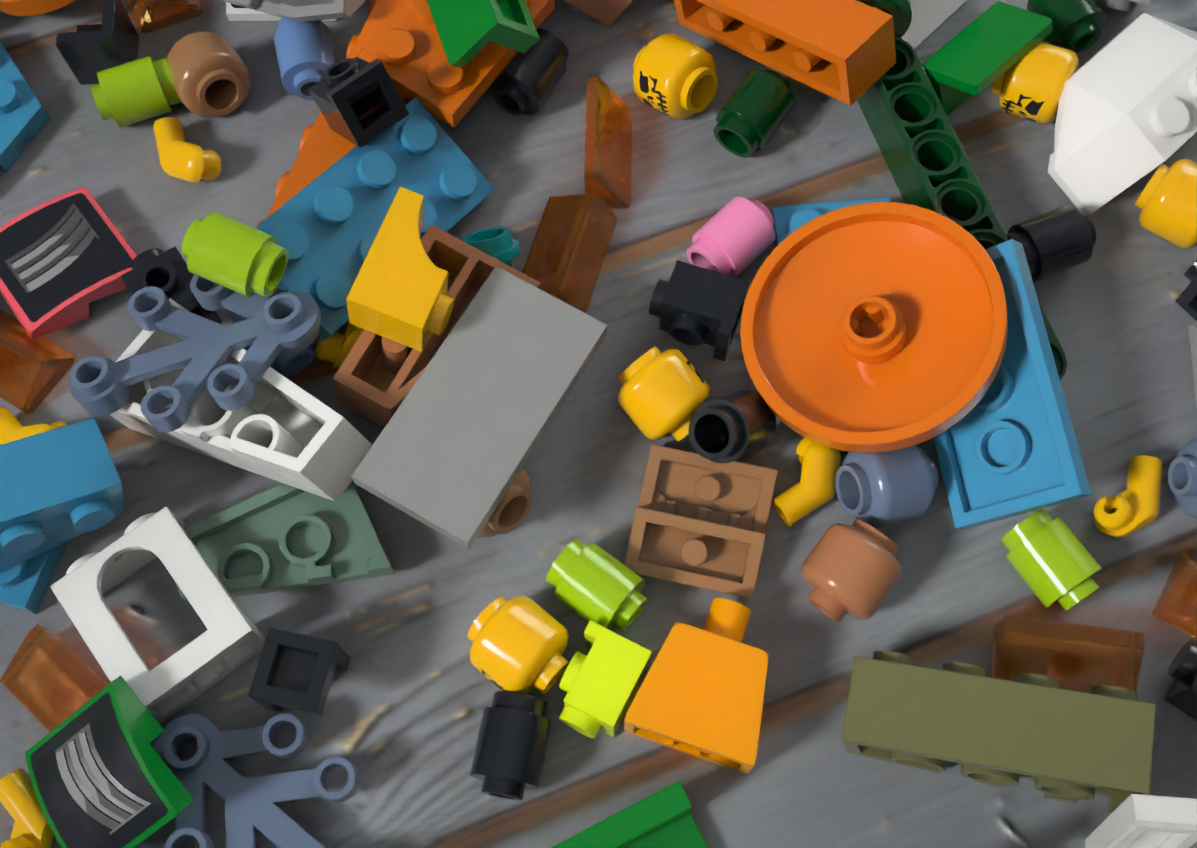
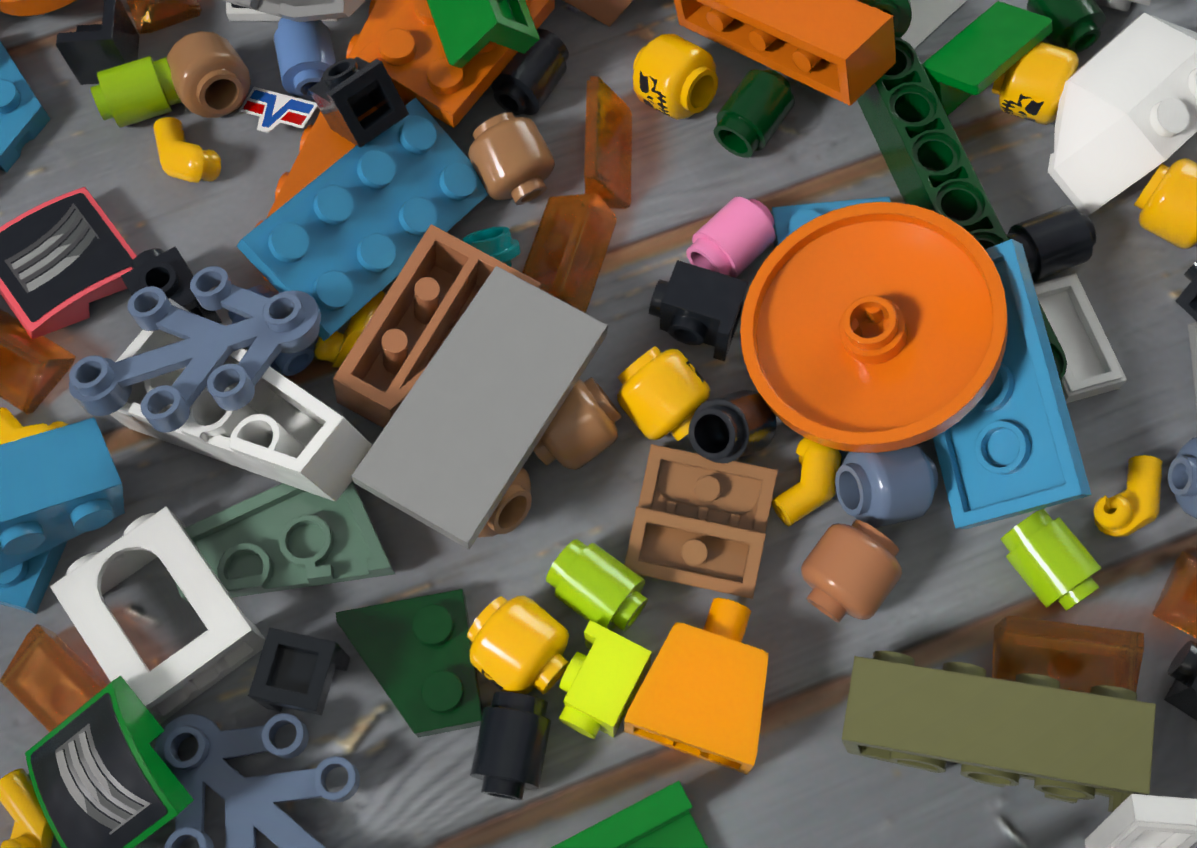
lime brick [182,211,289,298] -> none
yellow arch [346,186,455,352] -> none
none -> sticker [239,87,318,133]
none -> dark green wing [336,589,483,738]
none -> medium nougat head [468,112,555,205]
none -> medium nougat head [533,377,622,470]
none -> white tile [1034,273,1127,404]

